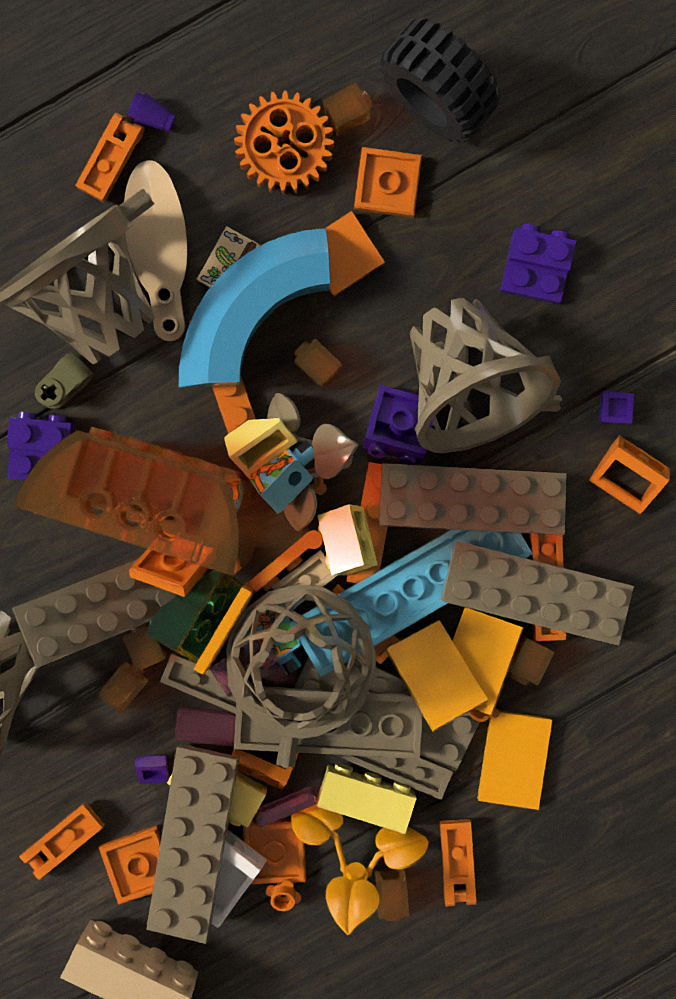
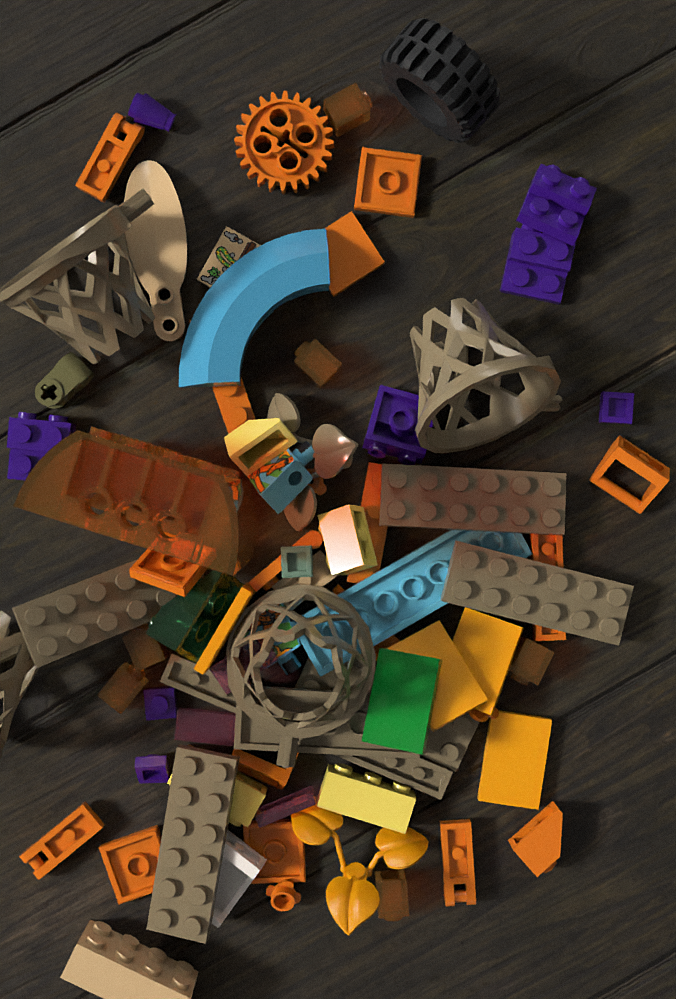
none -> dark purple plate [143,686,178,721]
none -> sand green tile [281,545,313,578]
none -> green tile [362,648,442,755]
none -> orange slope [508,801,563,877]
none -> dark purple plate [516,164,597,246]

